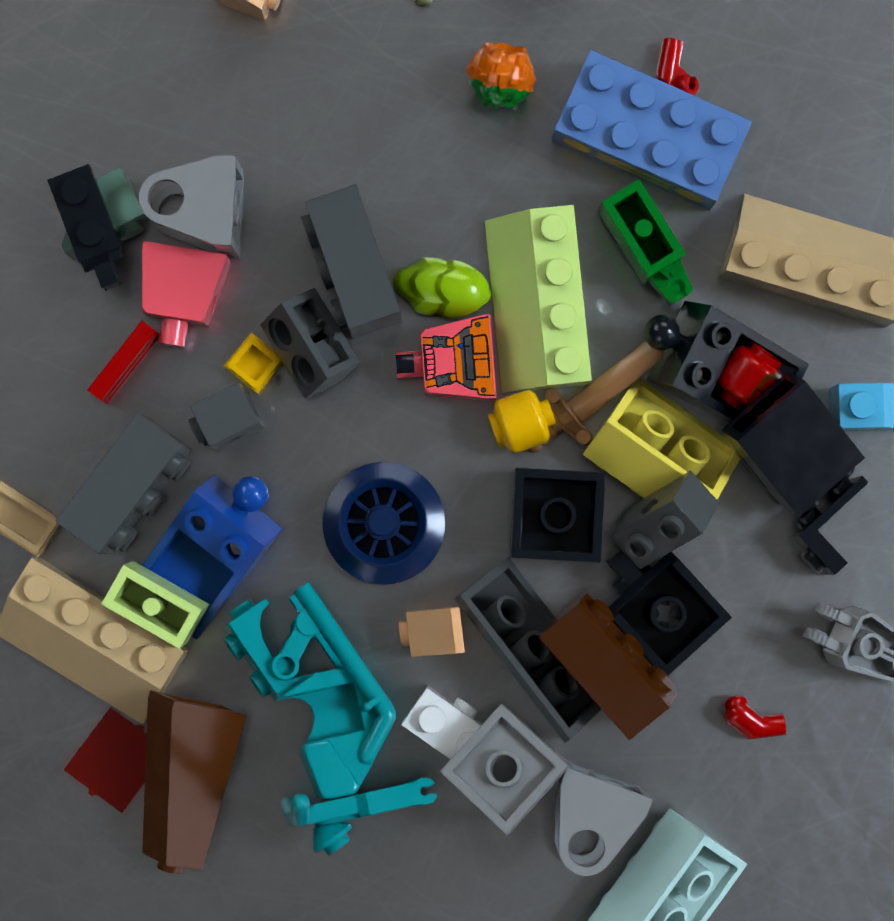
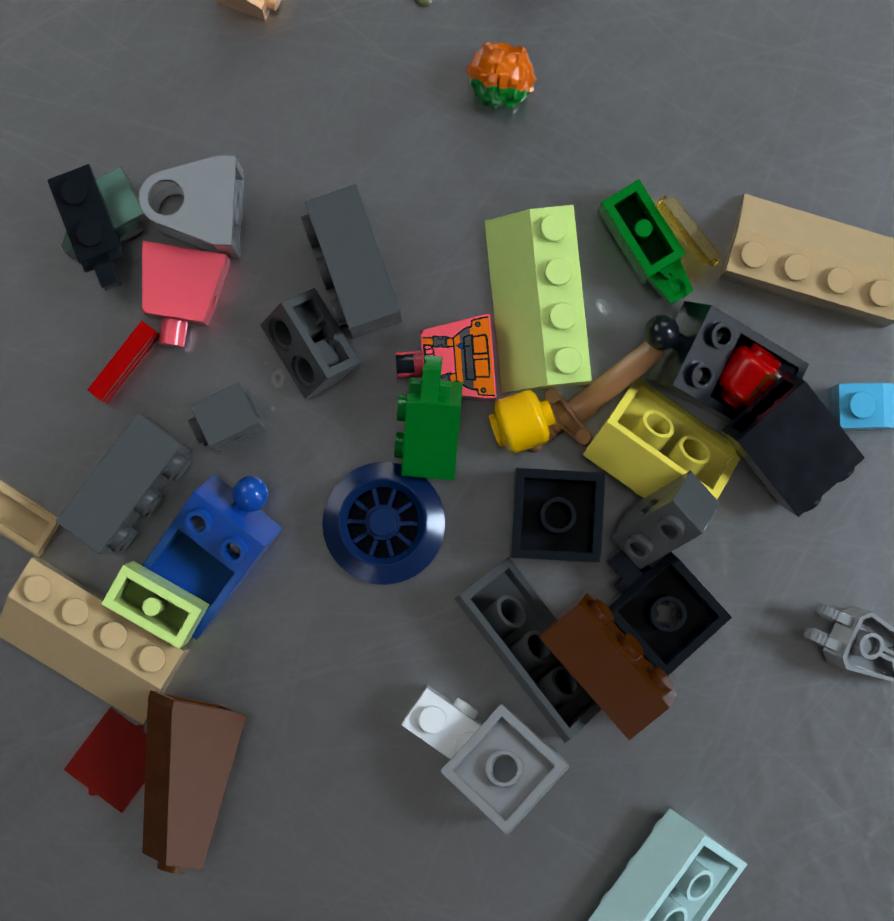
teal piece [223,582,438,855] -> none
yellow tile [224,332,284,395] -> none
lime arm [393,257,491,319] -> none
light nougat slope [399,605,465,657] -> none
medium blue brick [552,50,752,211] -> none
light grey hose [554,760,653,876] -> none
red arm [656,38,699,96] -> none
red arm [724,695,786,739] -> none
black bracket [791,476,869,575] -> none
none -> green hinge [394,355,463,480]
none -> clear yellow piece [655,195,722,267]

